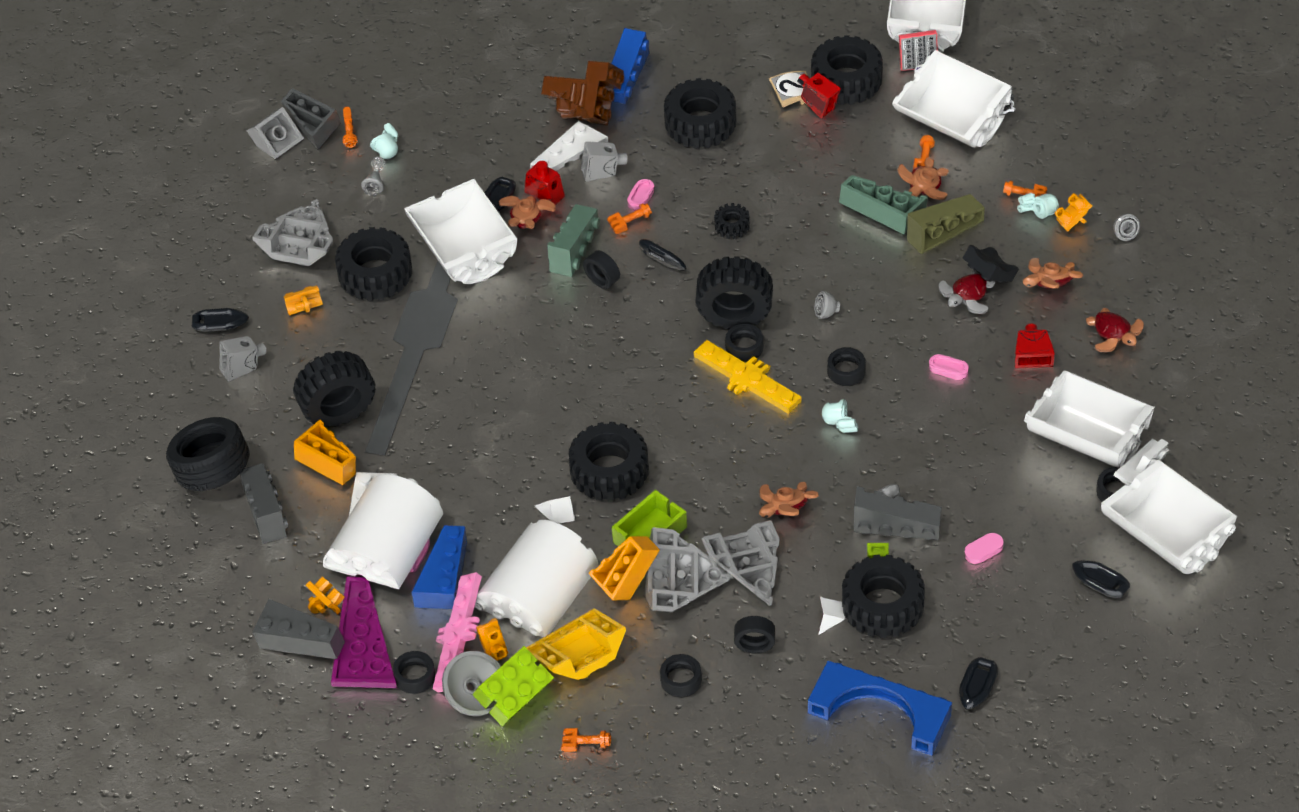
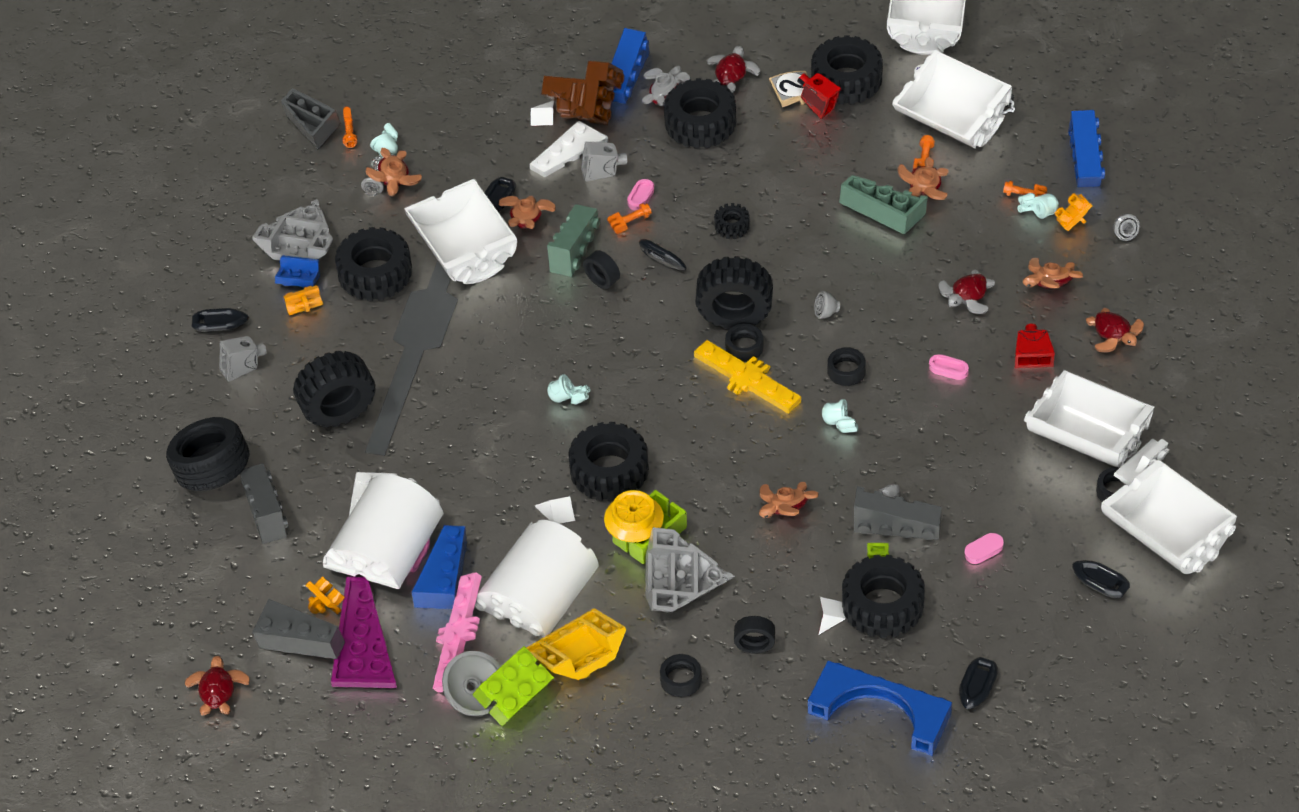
light grey slope [247,107,304,159] -> none
light orange wedge [294,419,356,485] -> none
black tyre [393,651,436,694] -> none
light orange hips [476,618,508,661] -> none
red torso [524,161,565,205] -> none
orange hinge [561,728,611,752] -> none
light orange wedge [589,536,660,600] -> none
light grey wedge [701,520,780,606] -> none
tile [899,30,938,71] -> none
olive wedge [907,194,985,254] -> none
black brick [963,245,1019,283] -> none
none -> dark red animal [185,655,250,716]
none -> blue bracket [275,255,320,288]
none -> nougat animal [365,148,422,196]
none -> white sticker [531,101,554,126]
none -> light aqua piece [547,374,590,405]
none -> yellow piece [604,490,664,542]
none -> light grey animal [642,66,692,106]
none -> dark red animal [707,46,760,92]
none -> blue wedge [1068,110,1105,188]

